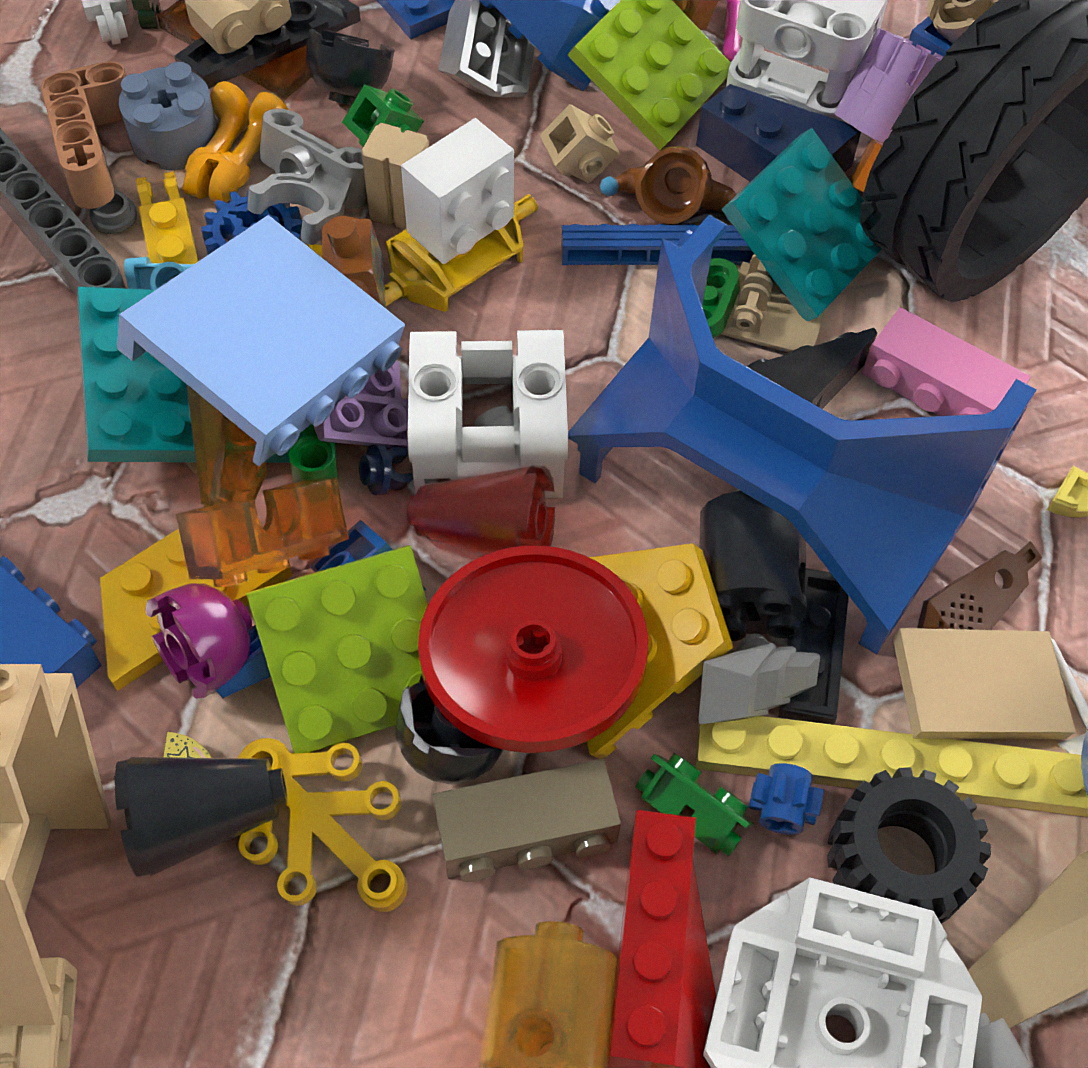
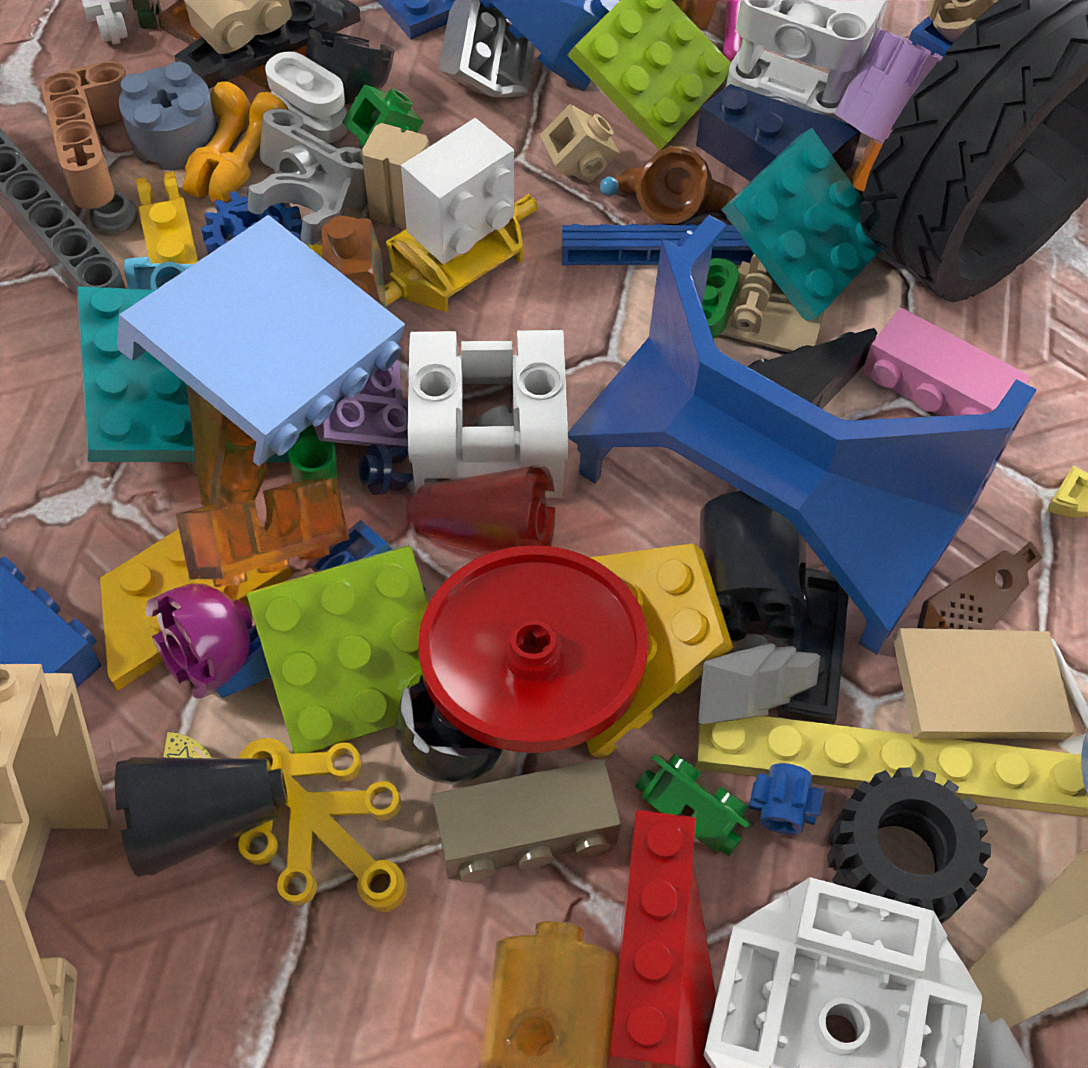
none -> white brick [265,52,348,143]

